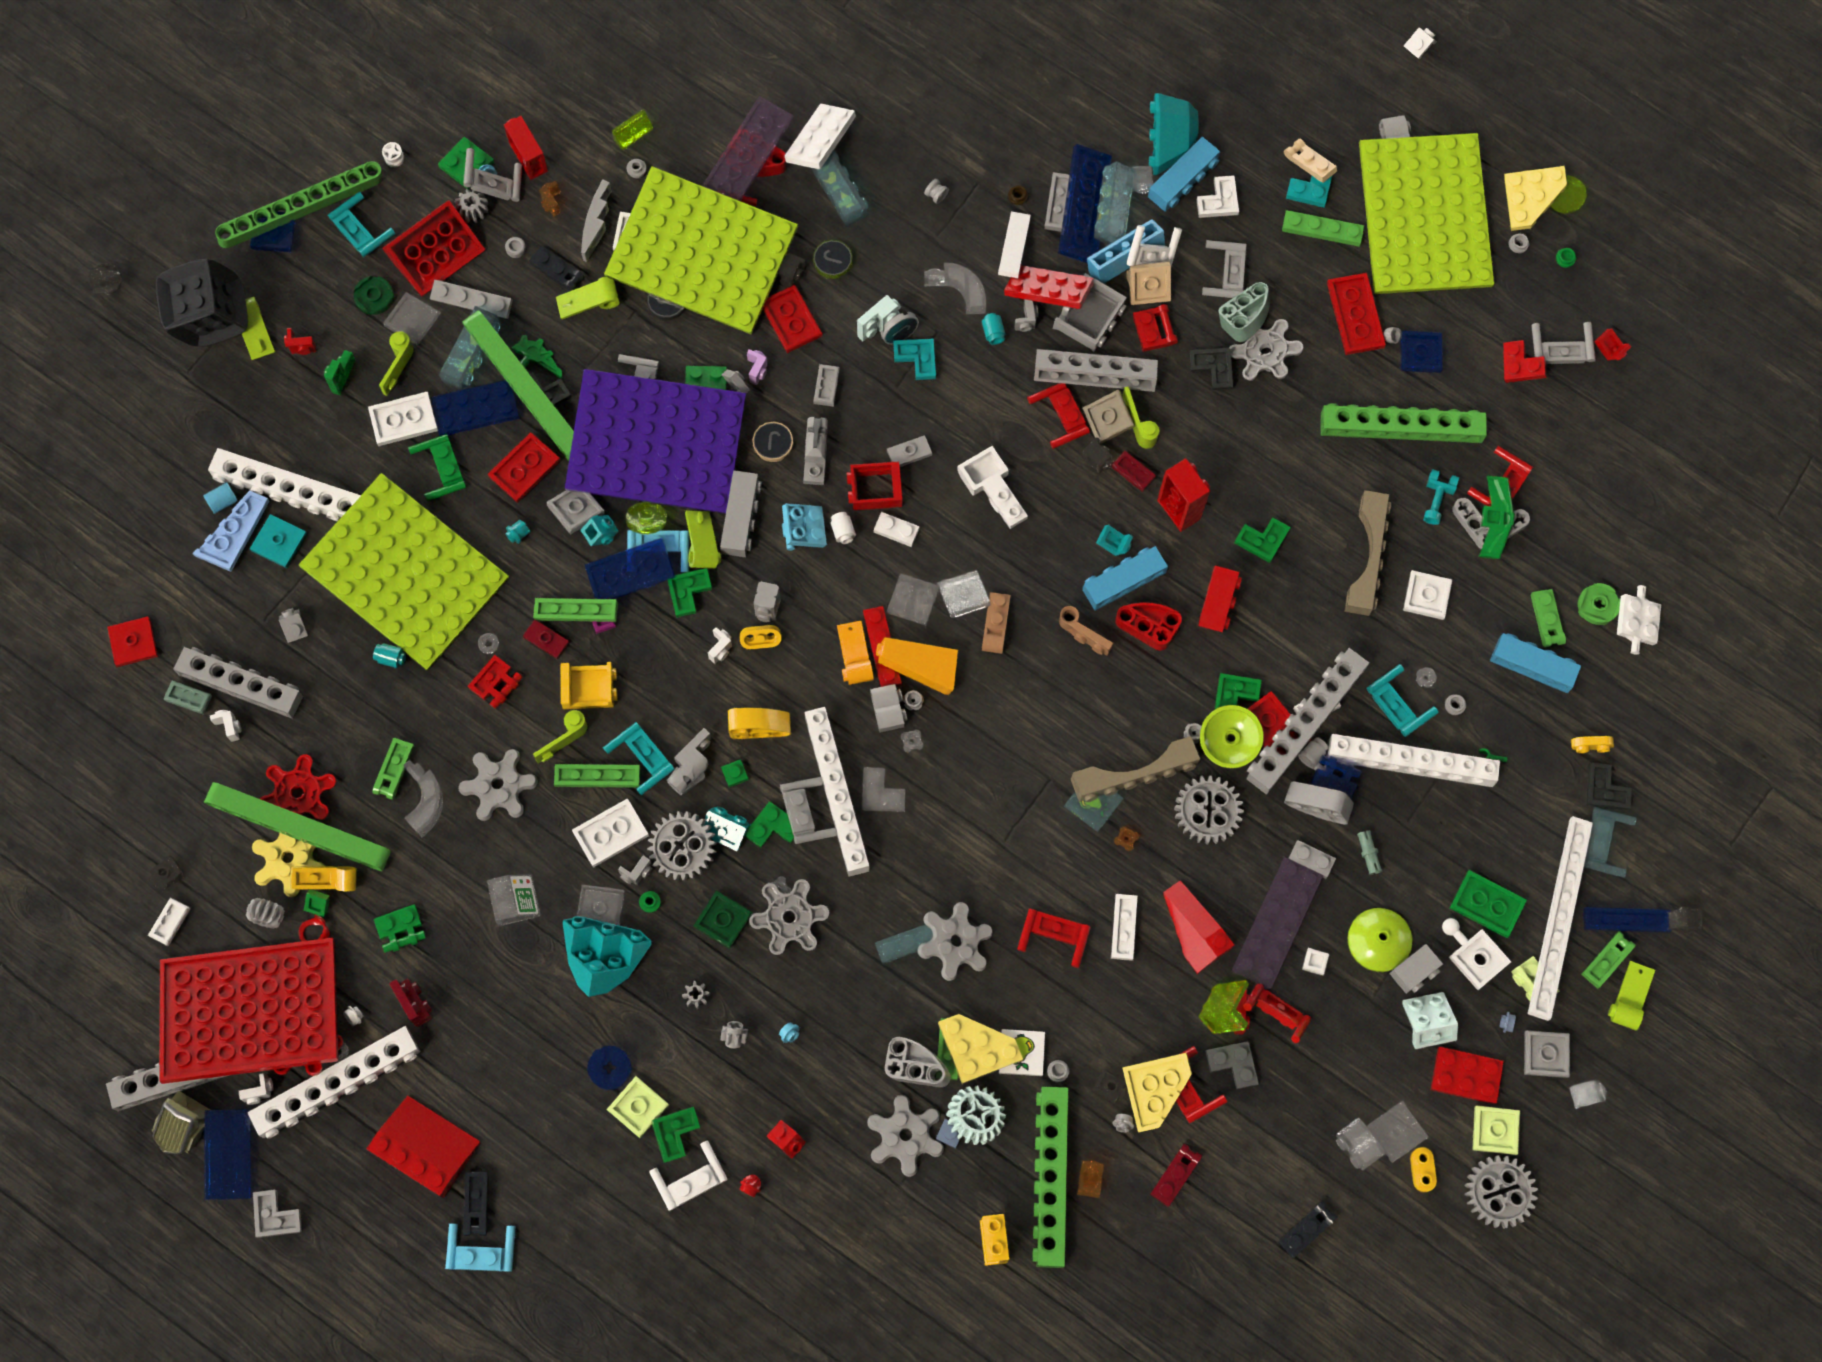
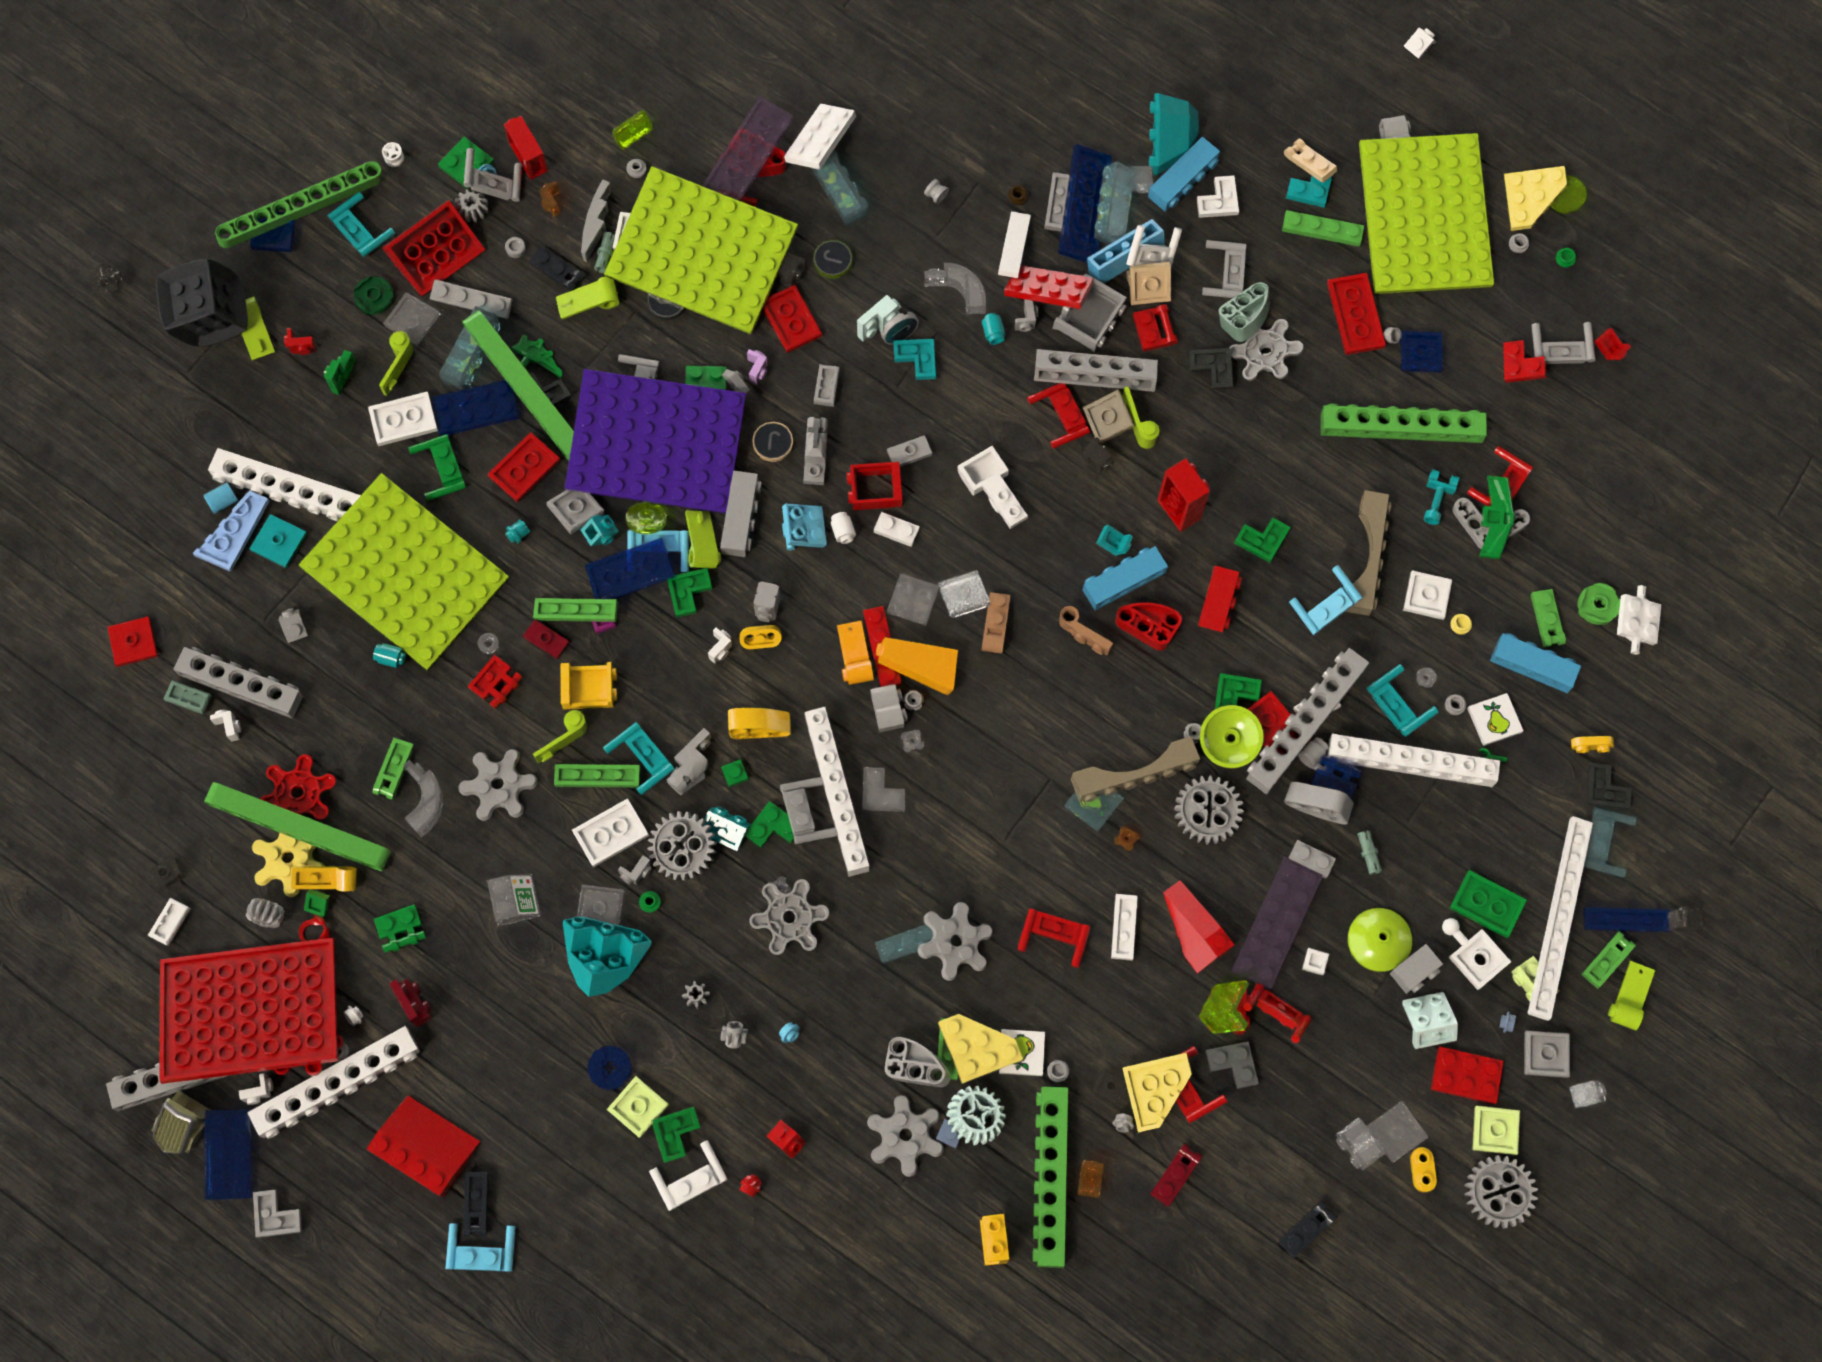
dark green plate [693,890,753,949] -> none
dark red plate [1111,451,1156,492] -> none
none -> sand green pin [594,232,615,273]
none -> medium azure plate [1289,565,1363,635]
none -> light yellow plate [1451,614,1472,635]
none -> white tile [1467,693,1523,746]

